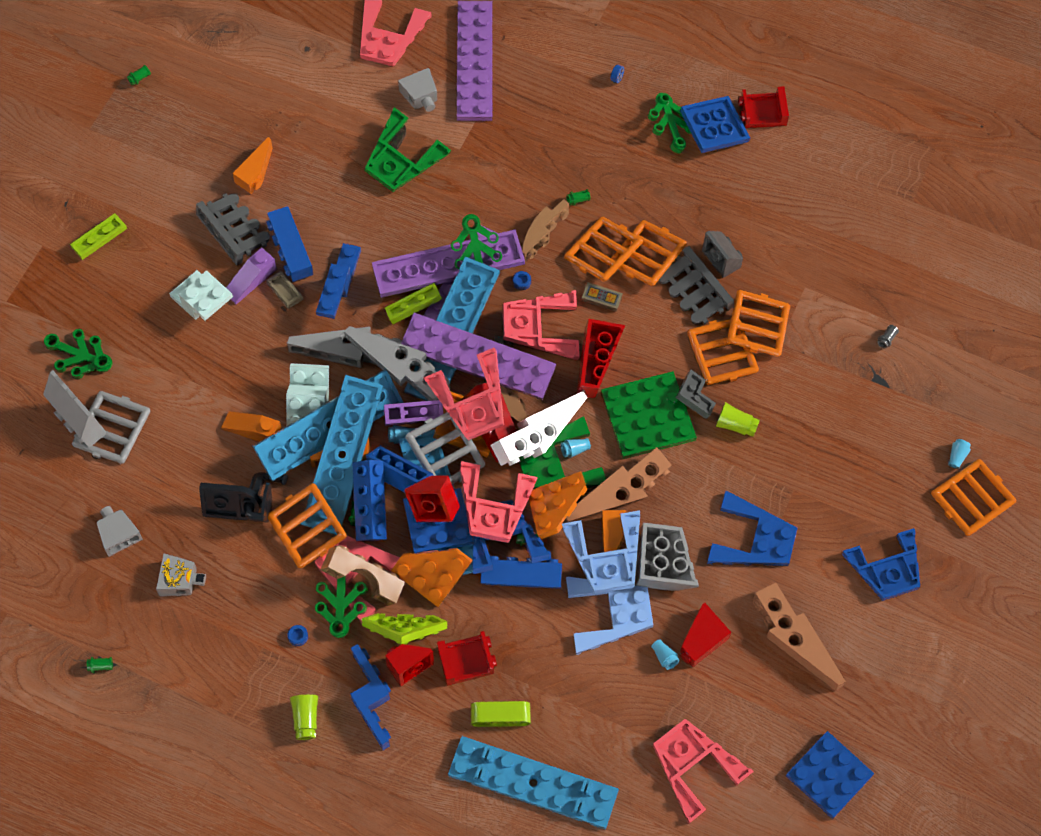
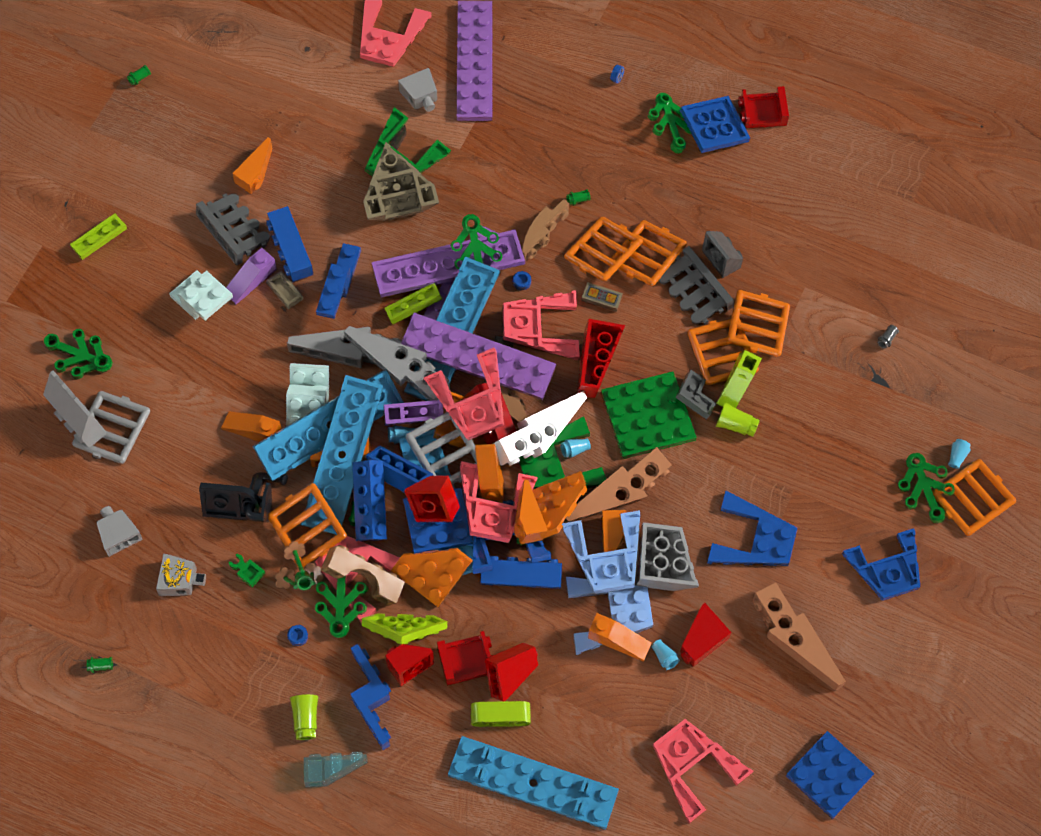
none -> green plate [229,553,265,588]
none -> nougat plant [275,541,323,590]
none -> clear light blue slope [304,752,368,787]
none -> dark tan wedge [363,142,439,221]
none -> orange slope [475,444,505,503]
none -> red slope [485,643,538,702]
none -> orange slope [514,479,548,544]
none -> orange slope [588,613,651,662]
none -> lime slope [716,350,762,408]
none -> green plant [898,453,955,523]

